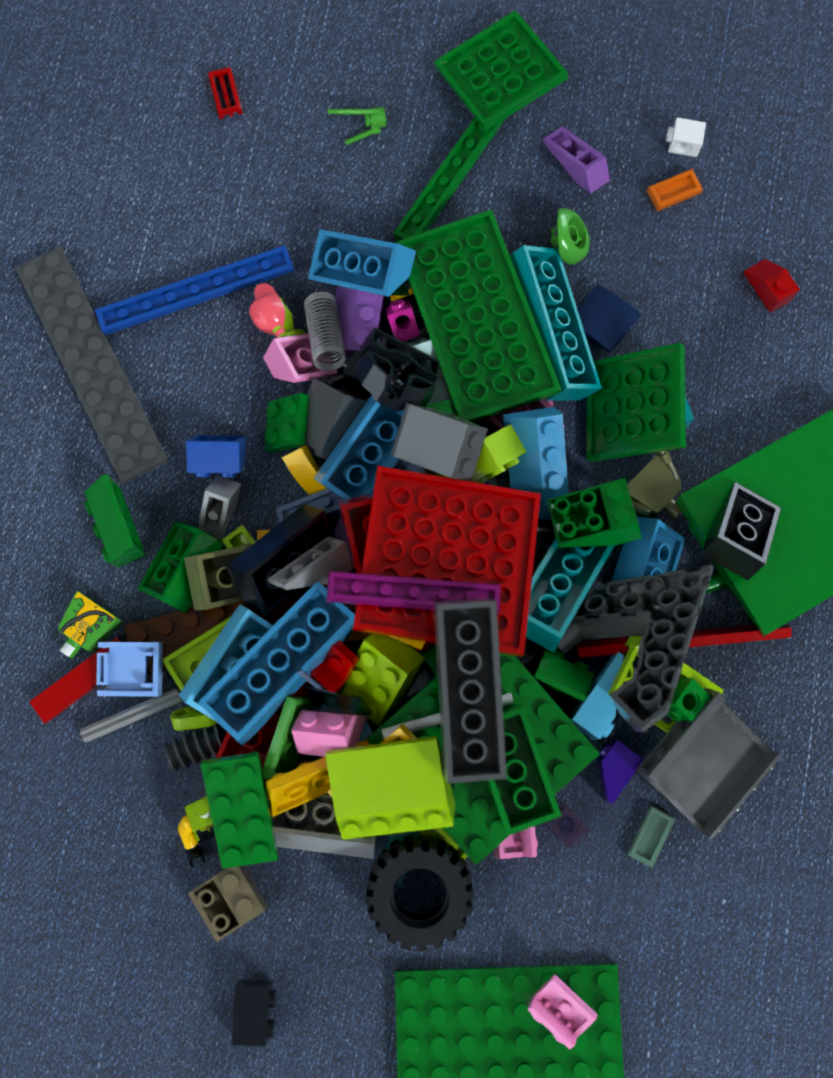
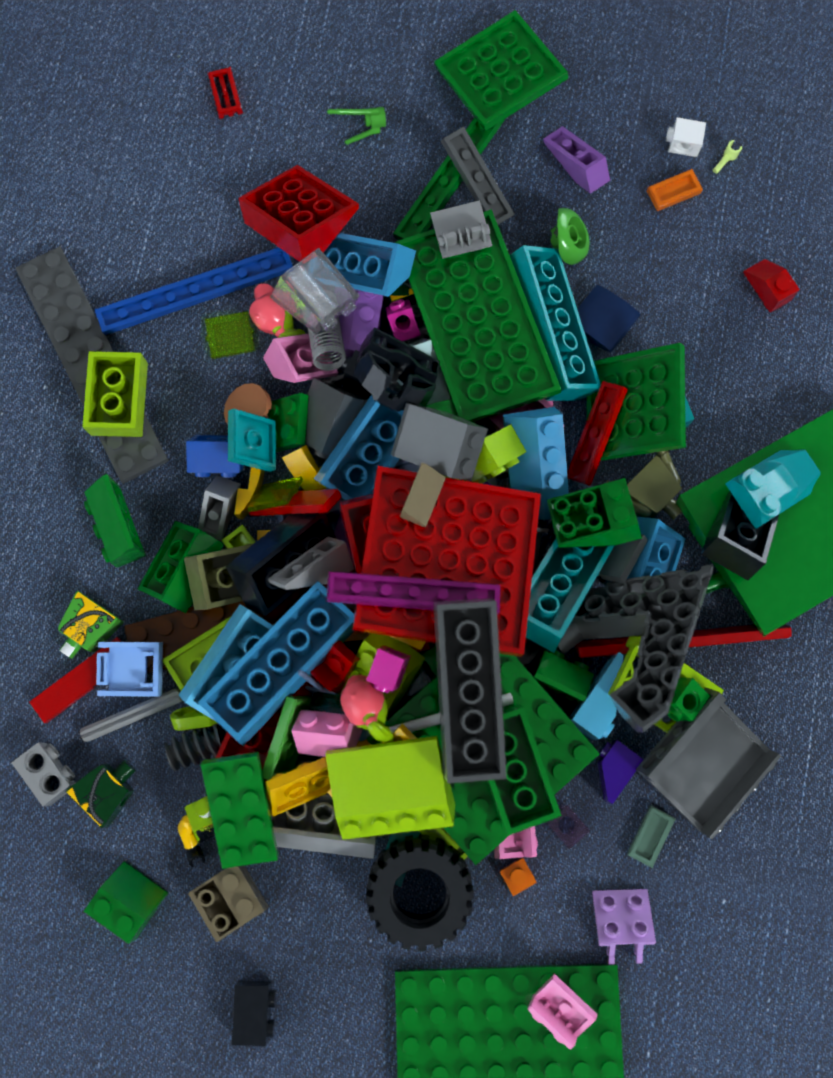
none -> light grey brick [12,742,75,807]
none -> dark green torso [65,760,136,828]
none -> lime brick [82,351,148,437]
none -> green slope [83,861,169,944]
none -> clear neon green piece [205,311,255,359]
none -> nougat tile [224,383,272,424]
none -> teal tile [228,408,276,472]
none -> yellow slope [234,467,265,520]
none -> red slope [238,165,359,265]
none -> clear neon green piece [247,476,303,512]
none -> red tile [247,489,342,516]
none -> clear slope [270,248,360,334]
none -> coral hair [340,675,394,743]
none -> dark pink brick [366,645,411,693]
none -> dark tan slope [400,463,446,528]
none -> light grey hinge [430,200,492,259]
none -> dark grey plate [441,126,515,225]
none -> orange plate [499,857,537,896]
none -> red tile [567,381,628,486]
none -> lavender plate [592,889,656,964]
none -> dark grey tile [599,534,648,583]
none -> yellowish green hand [713,140,742,174]
none -> teal slope [725,449,821,529]

